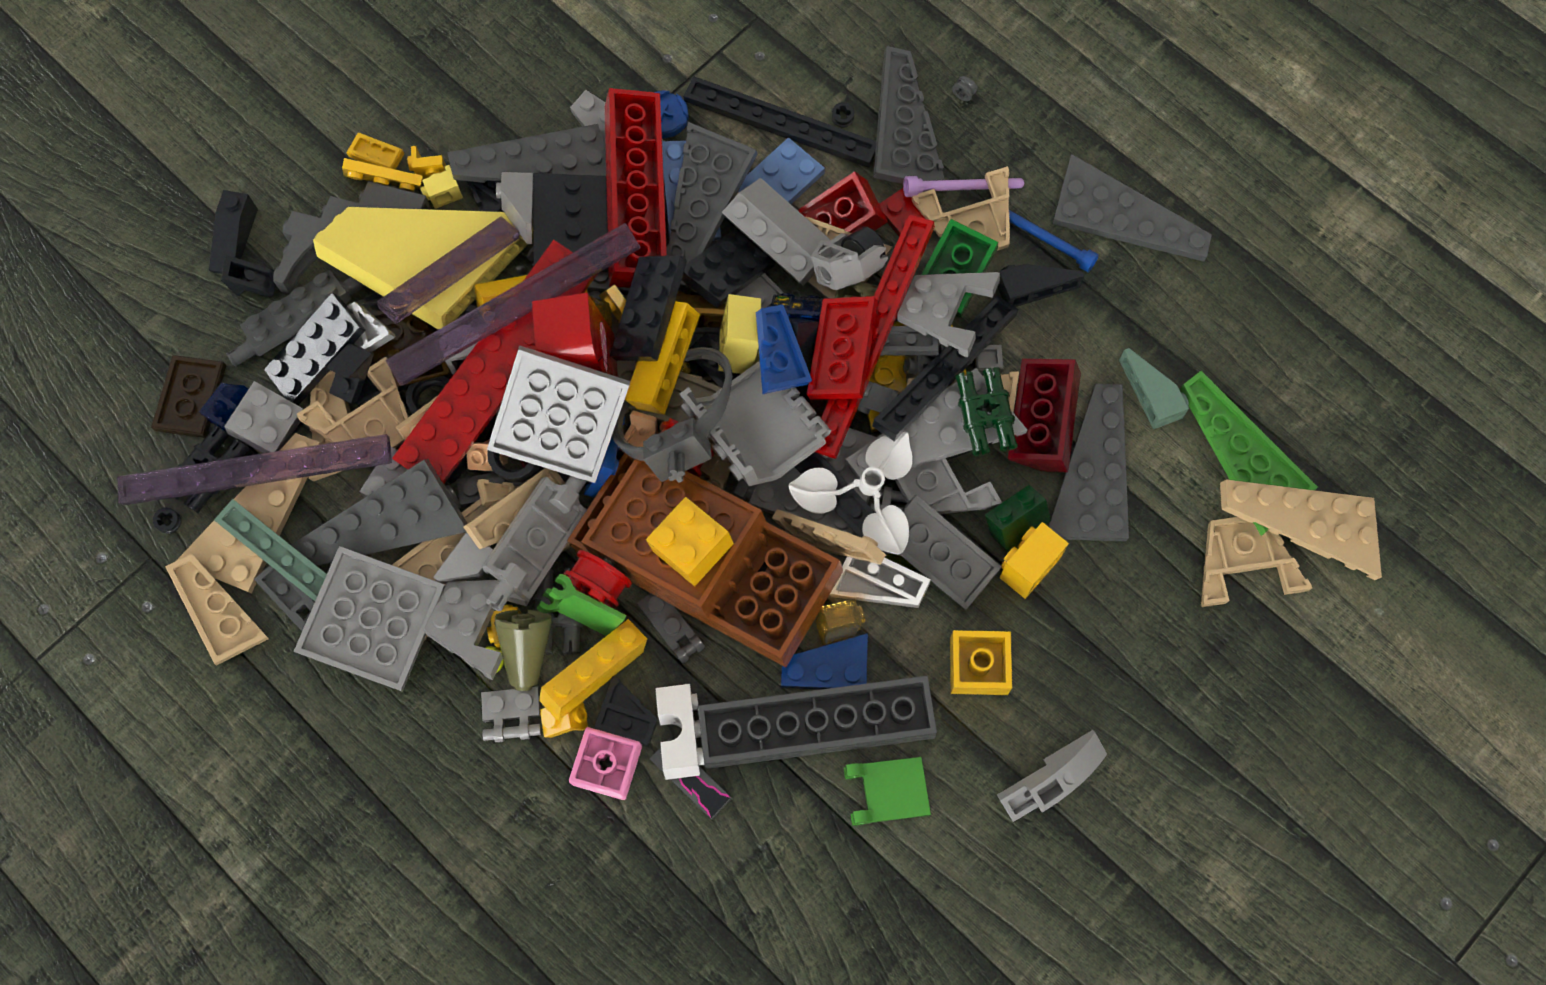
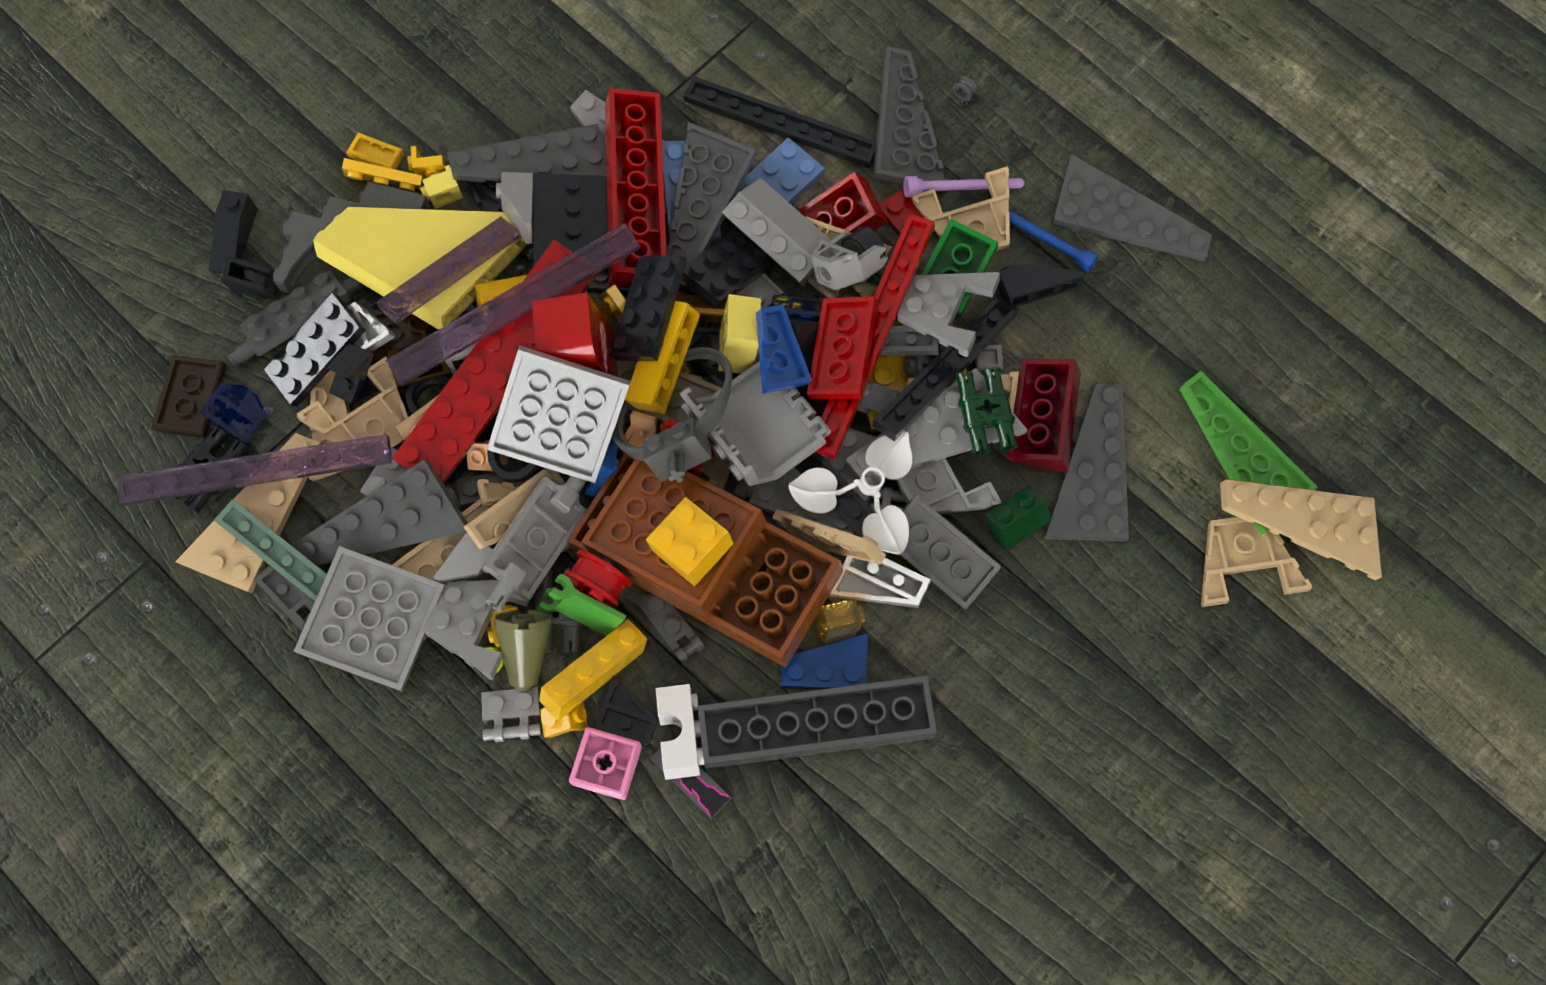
black bush [153,507,181,534] -> none
tan wing [165,554,269,666] -> none
light grey brick [224,381,303,458] -> none
blue tile [655,90,689,139] -> none
black bush [832,102,855,127] -> none
bright green flag [843,757,931,826] -> none
yellow brick [950,630,1012,695] -> none
light grey slope [997,730,1107,822] -> none
yellow brick [1000,522,1069,599] -> none
sand green slope [1119,348,1189,429] -> none

